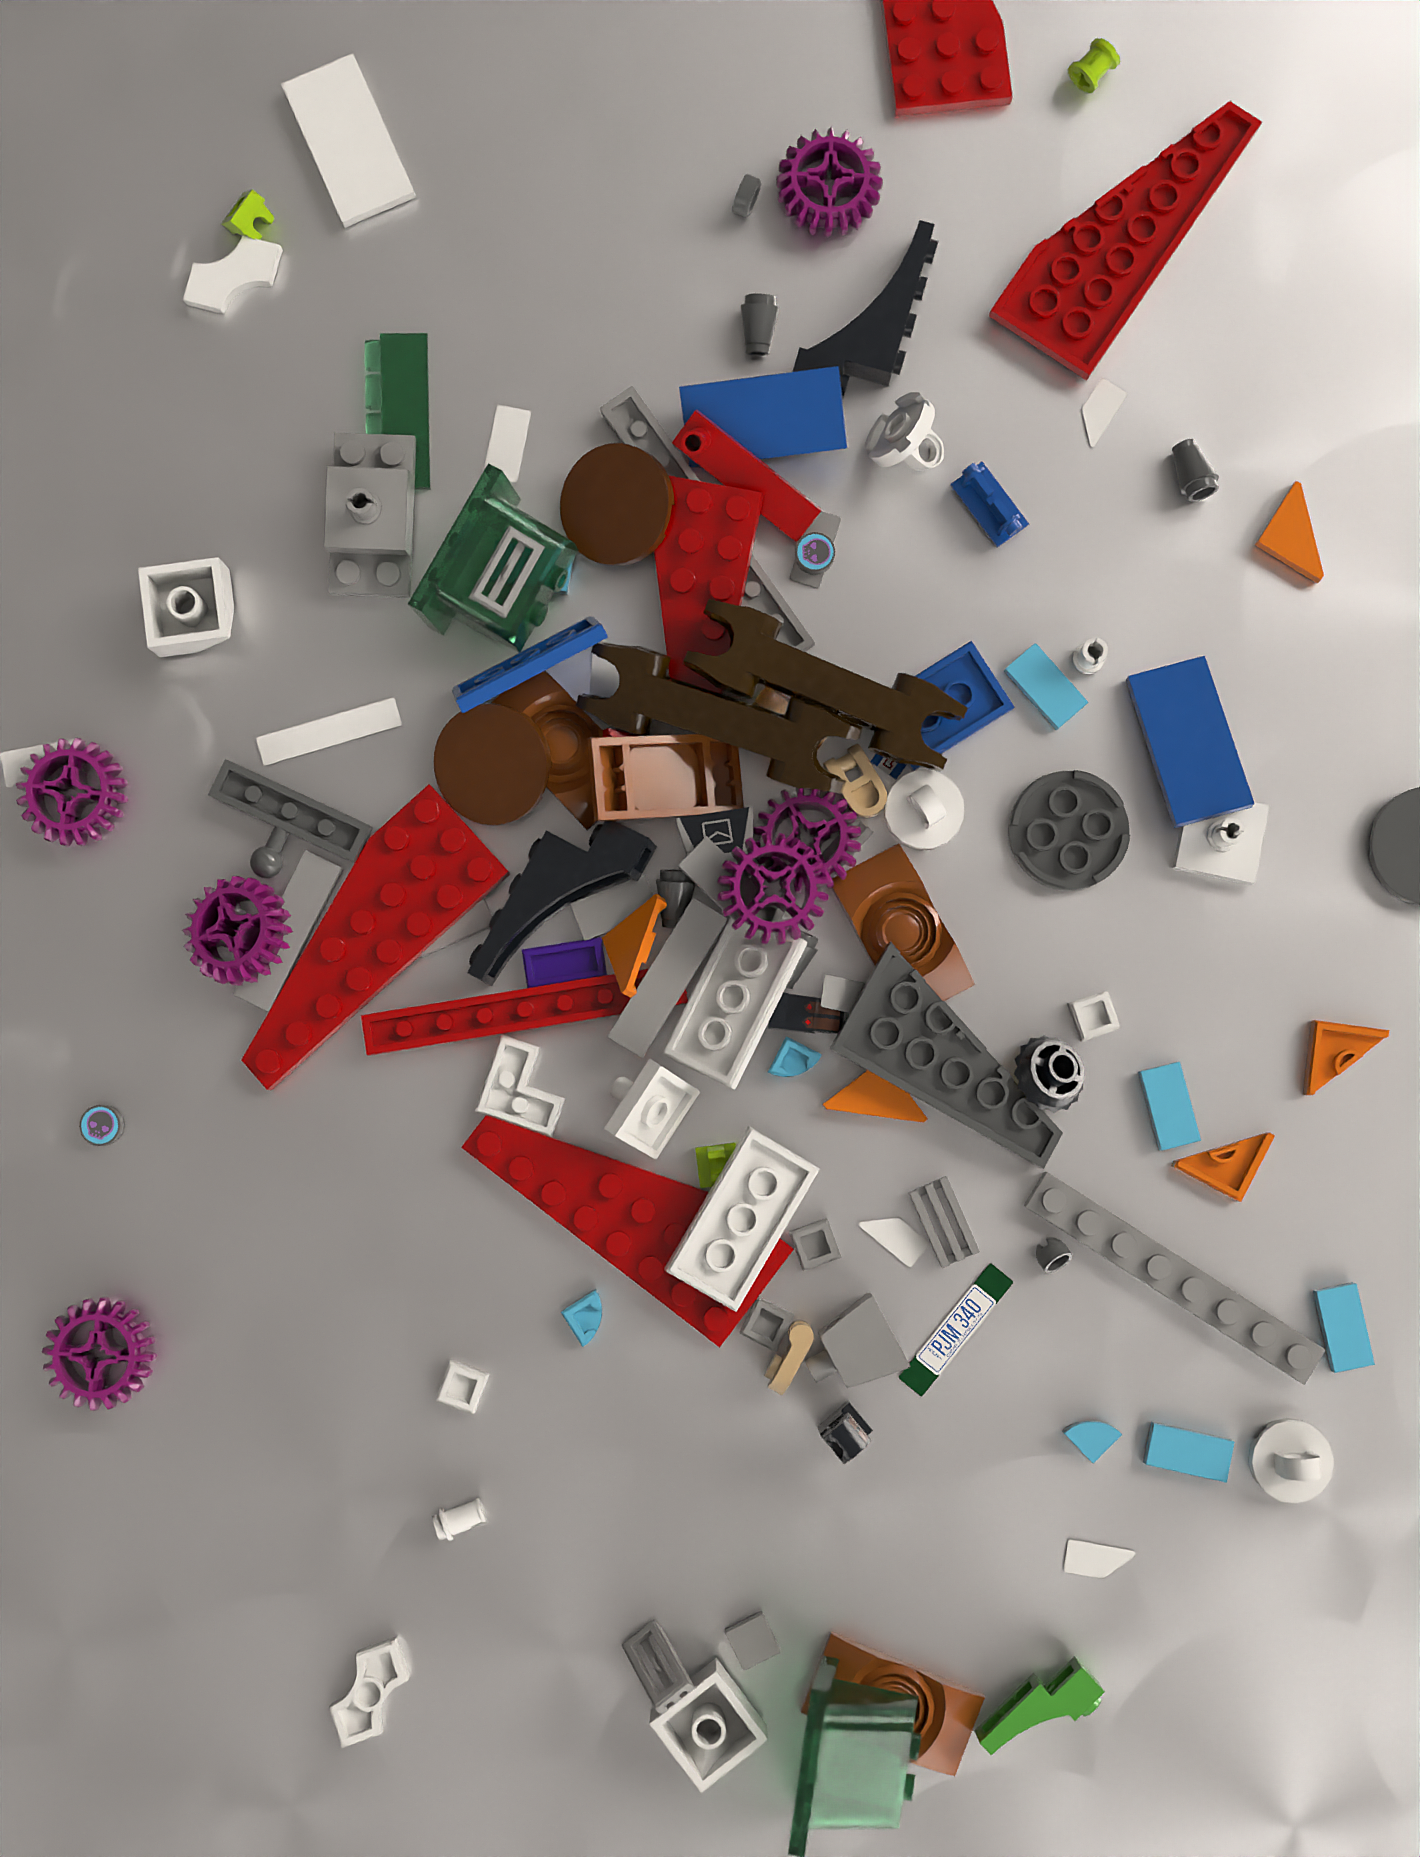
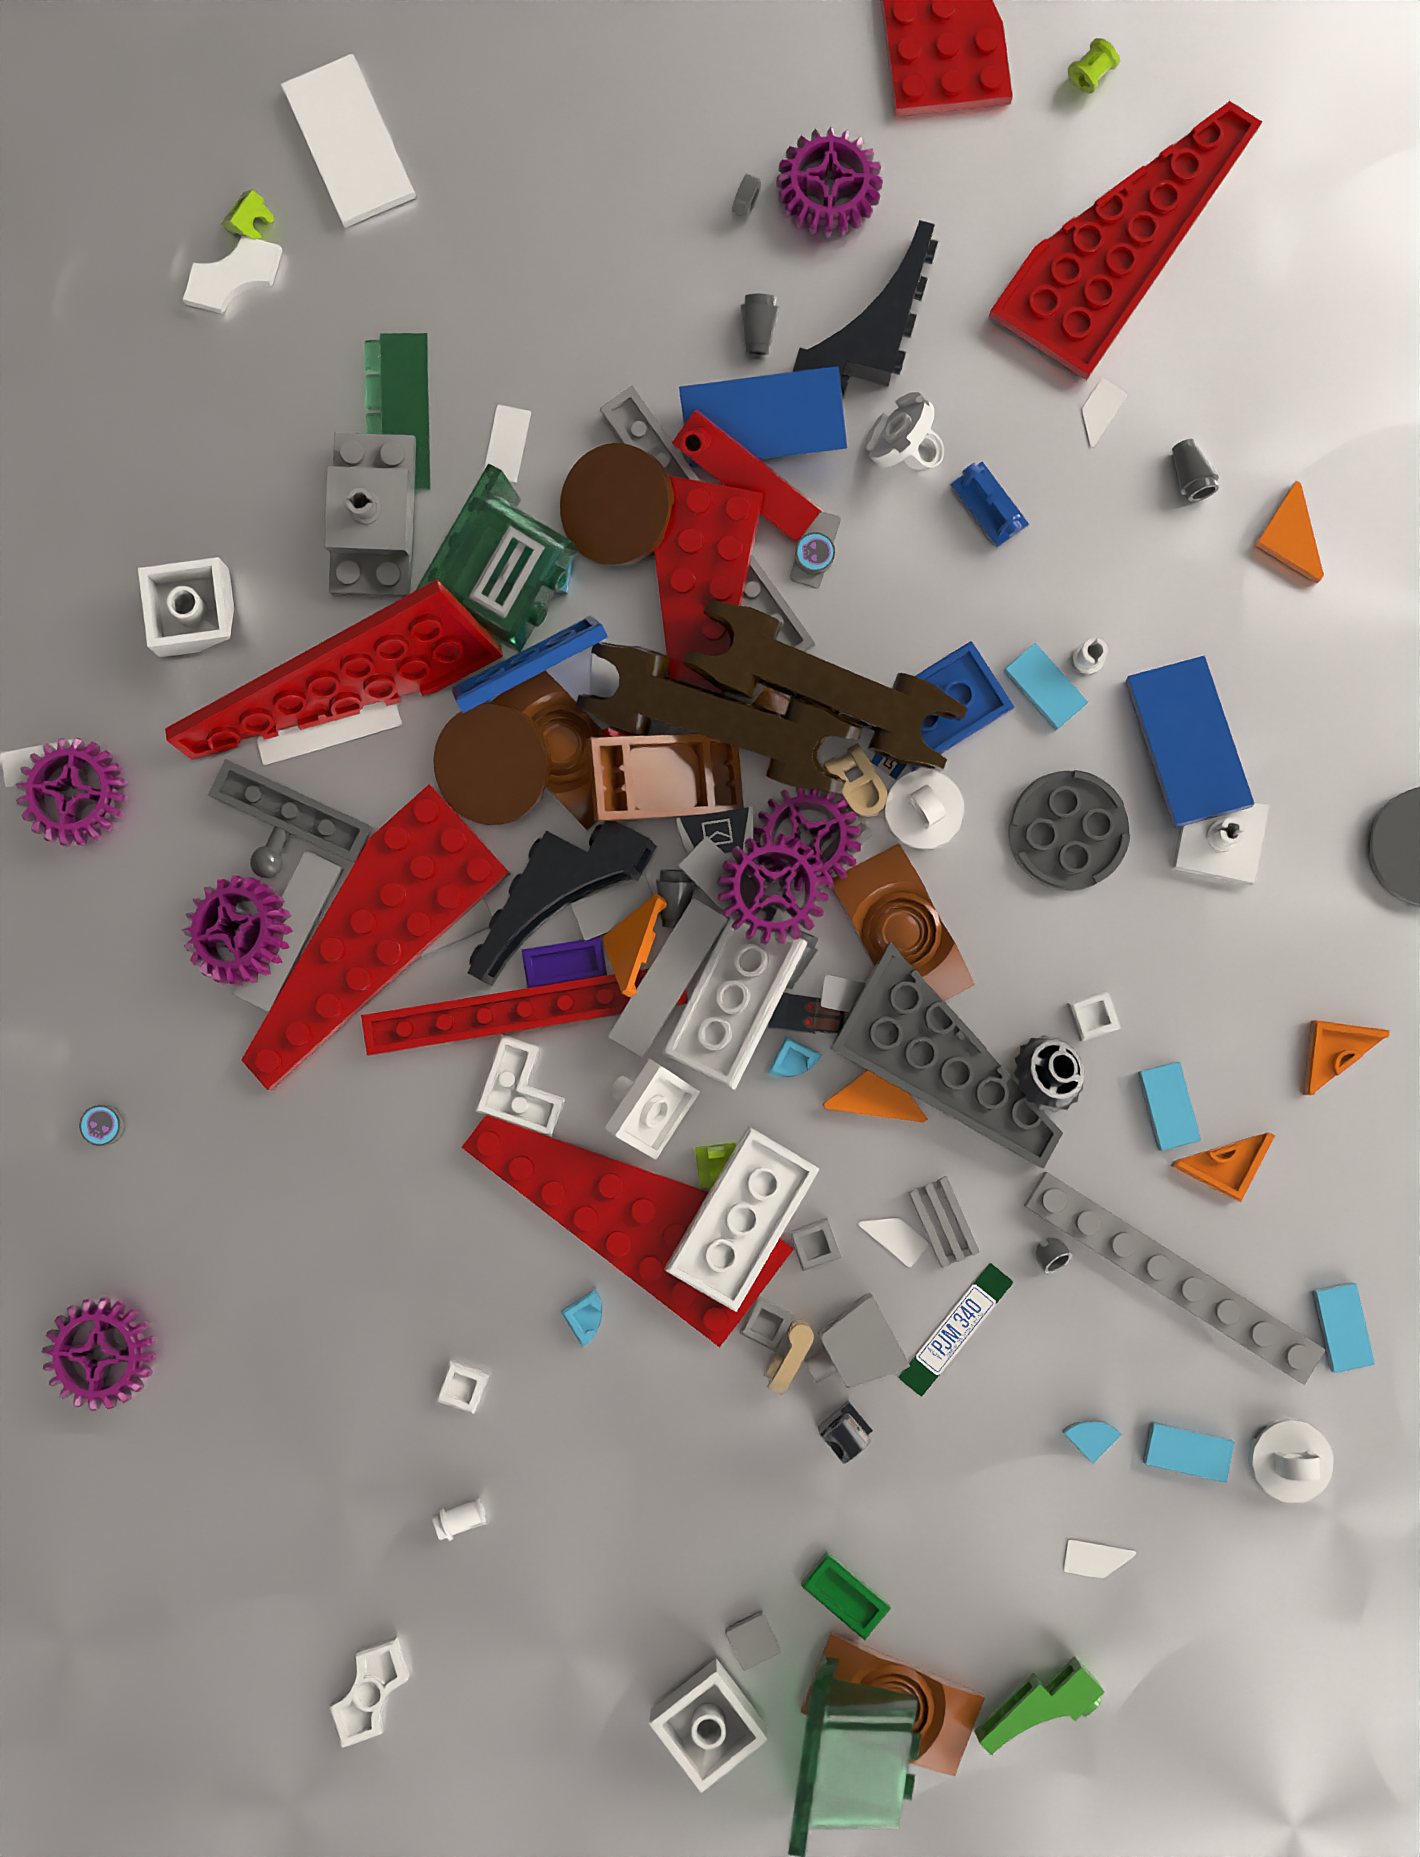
light grey tile [621,1620,695,1714] -> none
none -> red wing [165,579,503,760]
none -> green tile [801,1551,891,1641]

